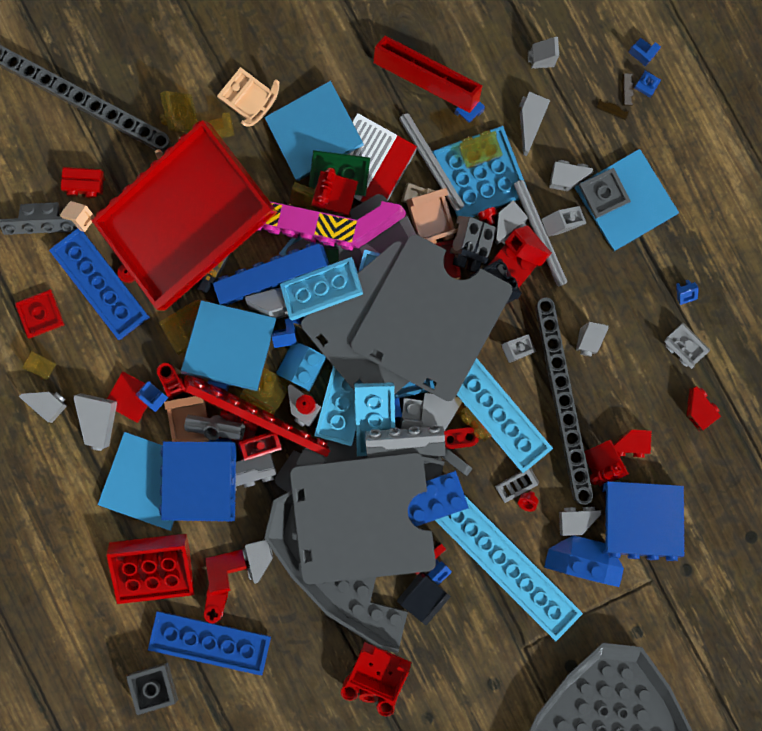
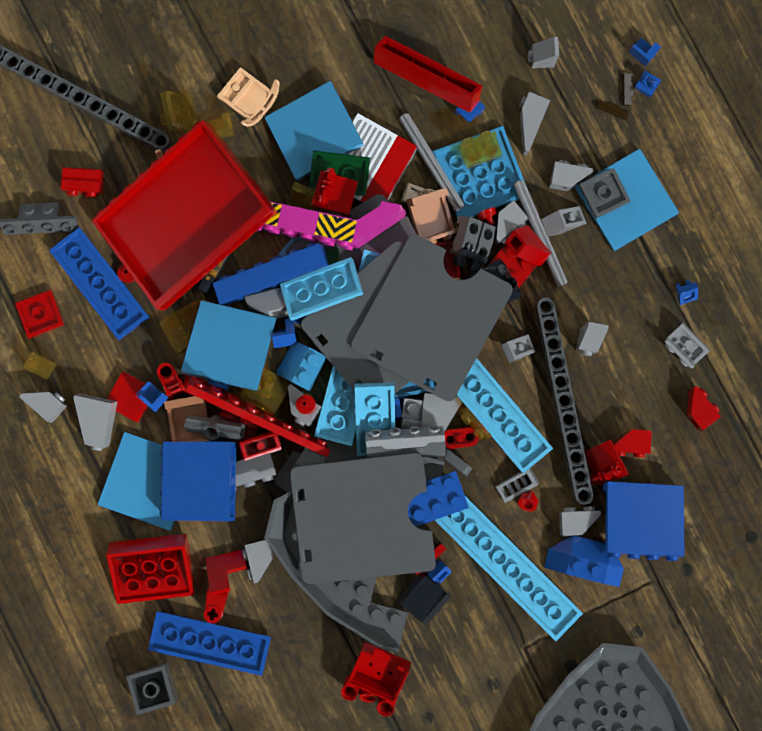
light nougat panel [60,201,95,232] -> none

